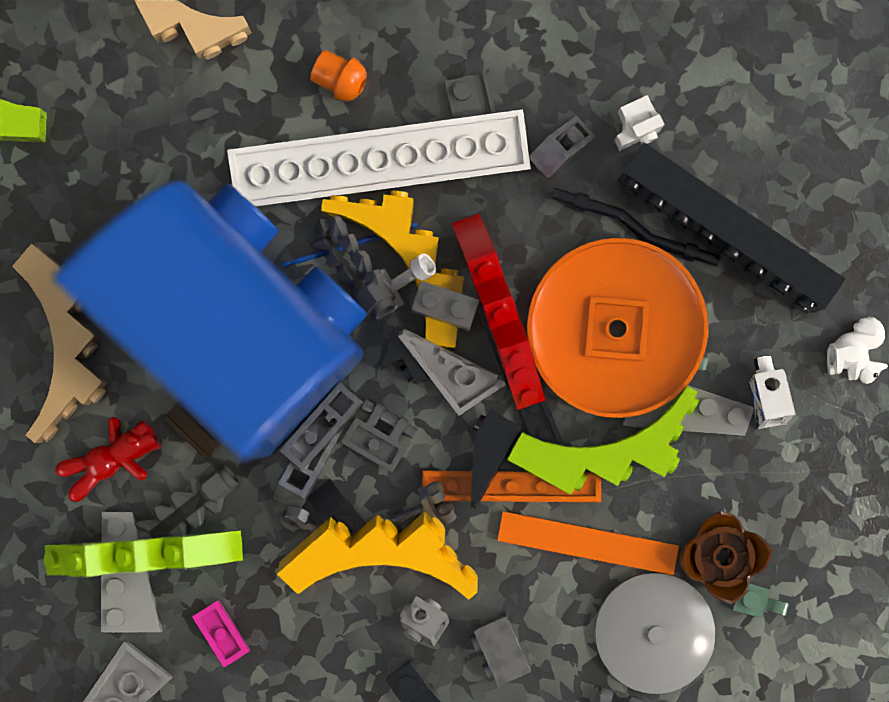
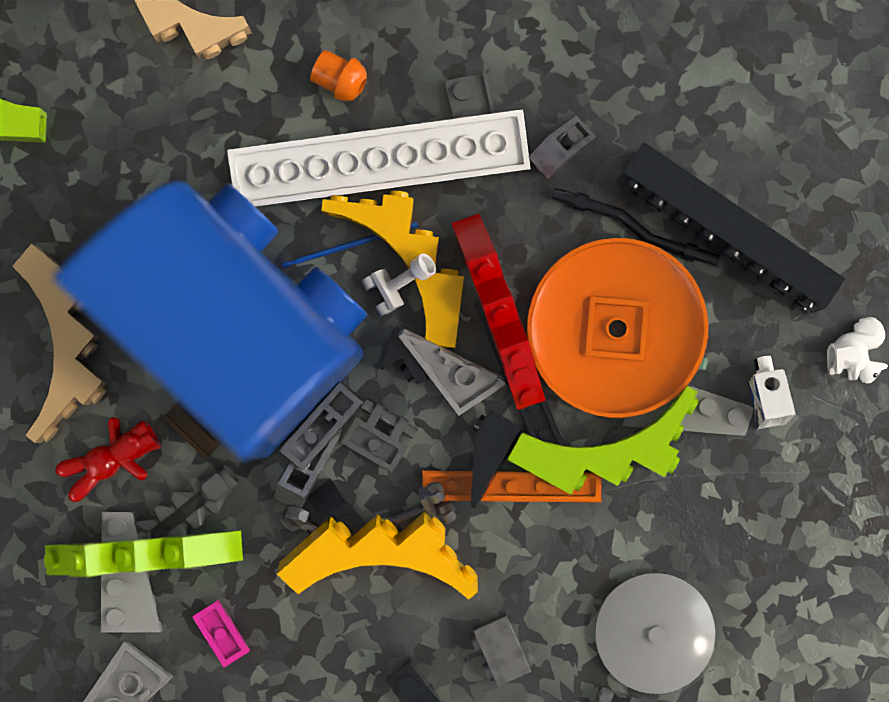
dark grey sword [312,215,396,319] -> none
light grey brick [400,596,449,647] -> none
flat silver brick [411,281,479,331] -> none
orange tile [497,511,679,575] -> none
white brick [614,95,665,151] -> none
reddish brown brick [680,511,773,604] -> none
sand green plate [732,583,789,618] -> none

